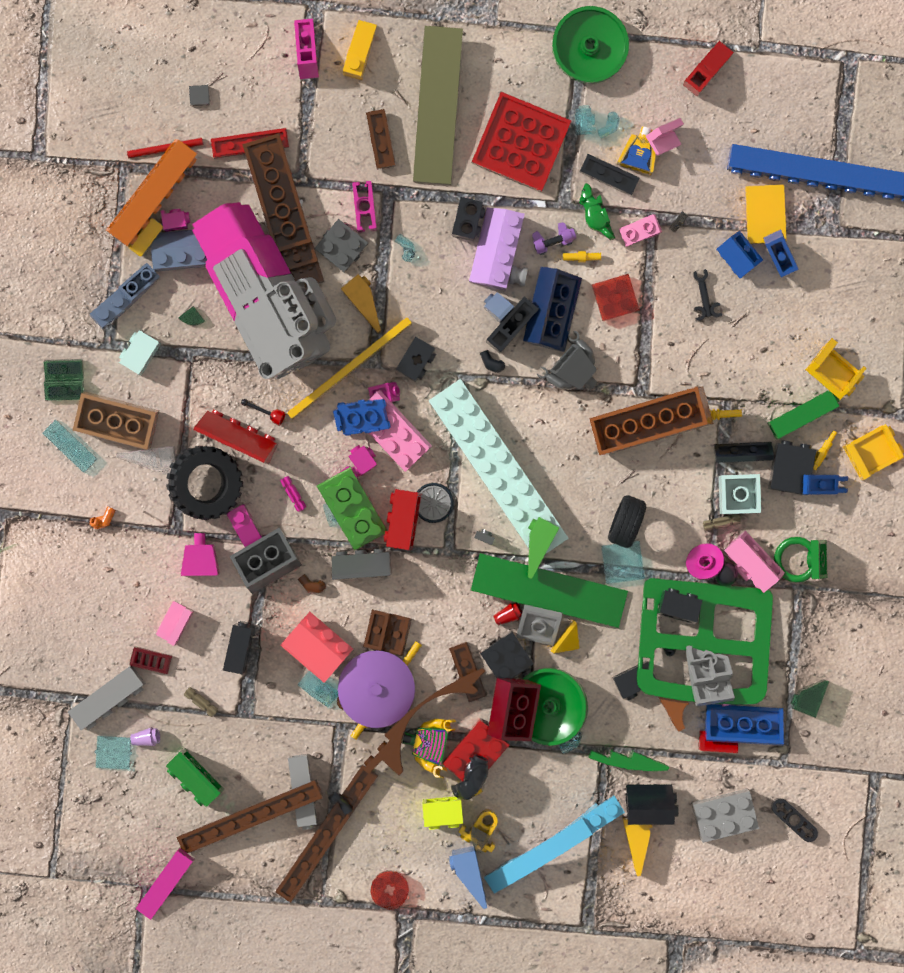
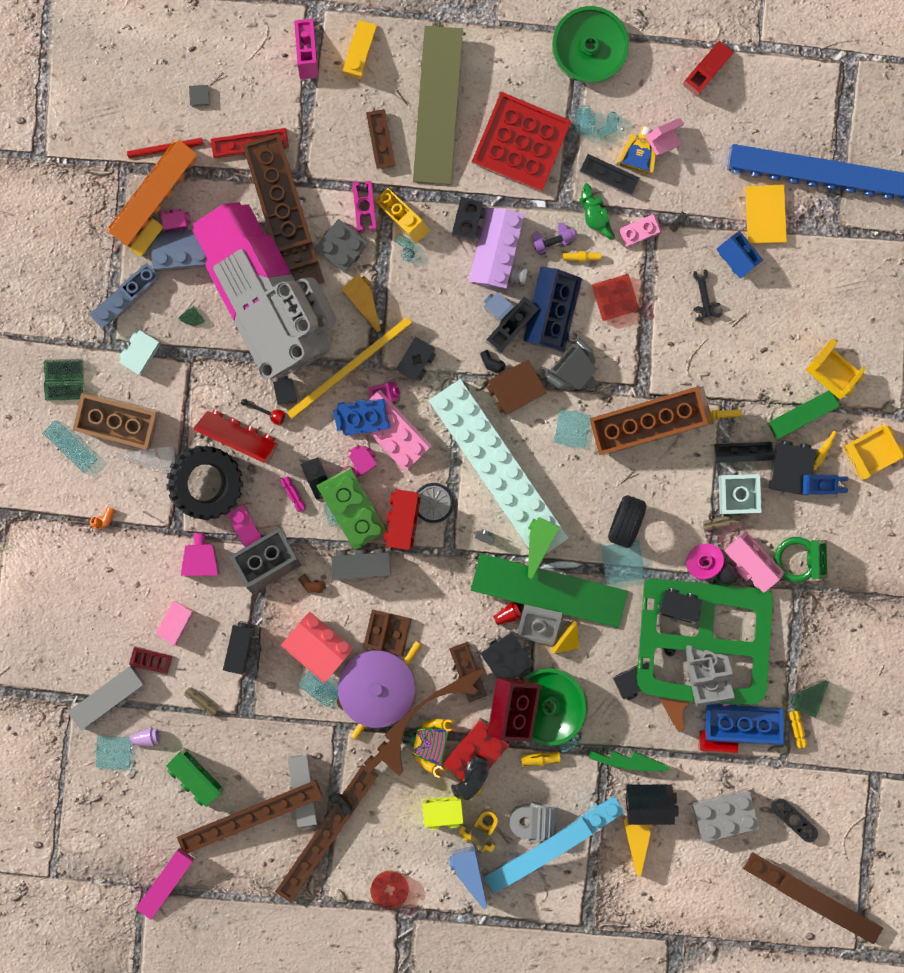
blue brick [763,230,799,277] -> none
none -> black brick [273,376,298,405]
none -> black slope [300,457,328,500]
none -> yellow slope [374,188,430,244]
none -> reddish brown brick [486,359,547,415]
none -> light grey piece [509,802,557,842]
none -> yellow pin [521,751,560,767]
none -> clear light blue piece [554,409,591,448]
none -> reddish brown slope [742,851,883,944]
none -> yellow axle [789,710,808,748]

